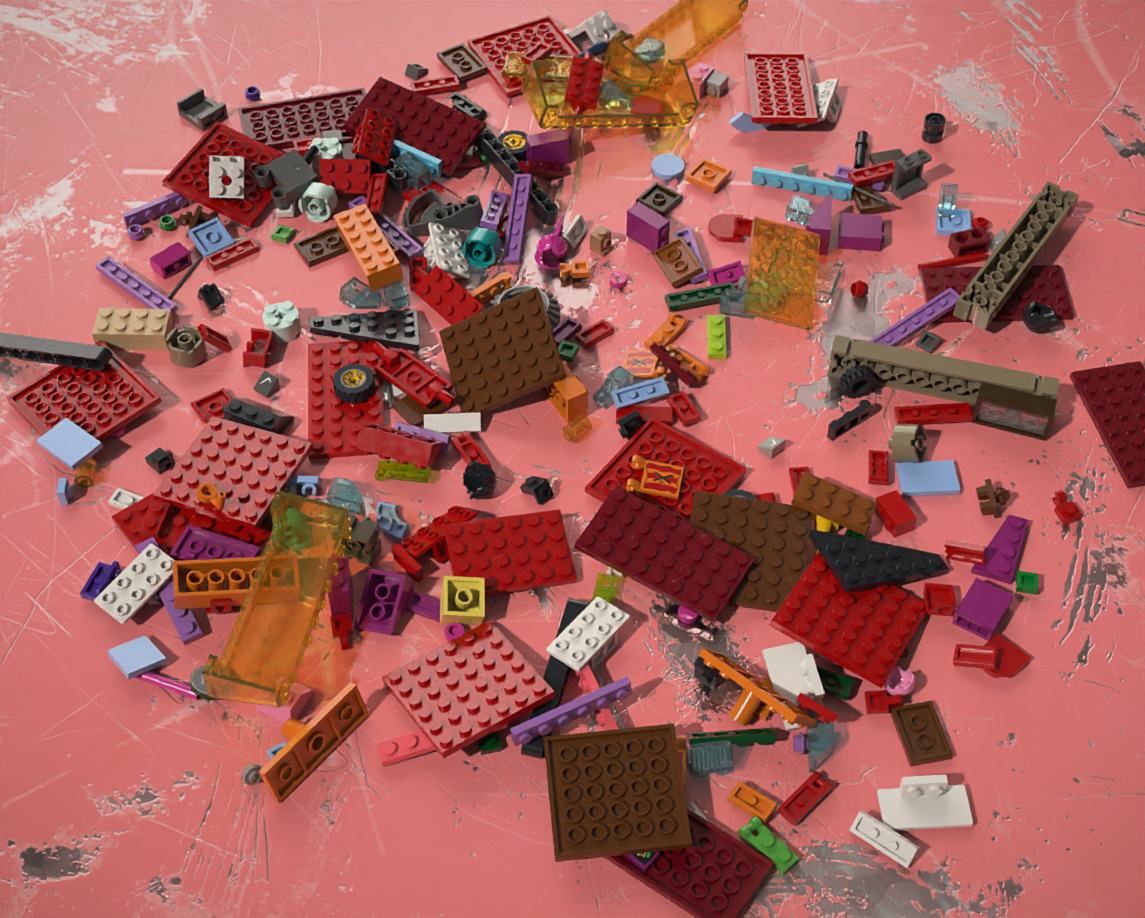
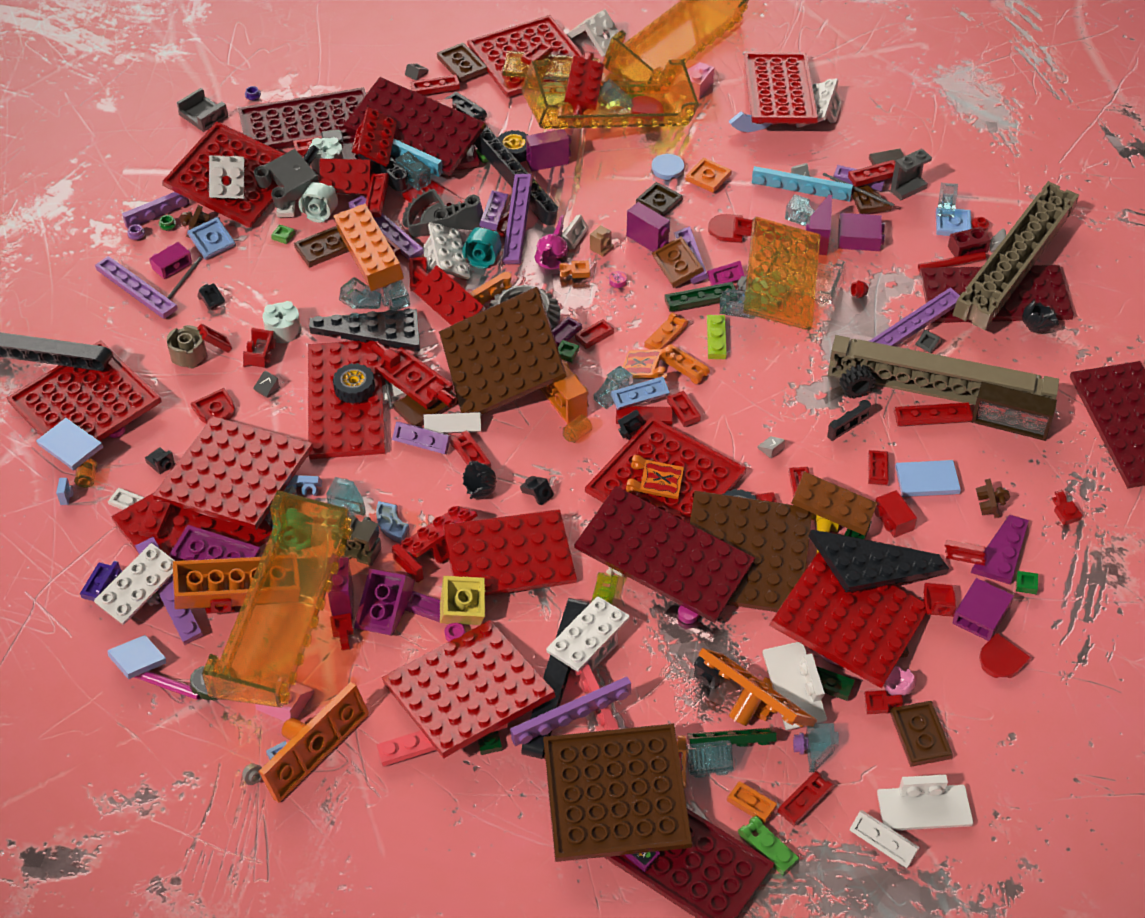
tan brick [92,308,174,350] -> none
orange plate [196,482,226,510] -> none
red tile [205,237,260,272] -> none
black slope [223,398,294,435] -> none
red slope [355,423,443,469] -> none
clear neon green plate [375,460,431,483] -> none
dark red plate [518,160,567,177] -> none
dark blue piece [576,32,633,58] -> none
clear light blue slope [632,36,665,66] -> none
dark red plate [649,342,695,388] -> none
light grey brick [705,71,729,99] -> none
red plate [796,692,838,724] -> none
black pin [853,130,868,169] -> none
dark tan brick [888,424,927,462] -> none
black wheel [922,112,946,144] -> none
red tile [953,644,999,670] -> none

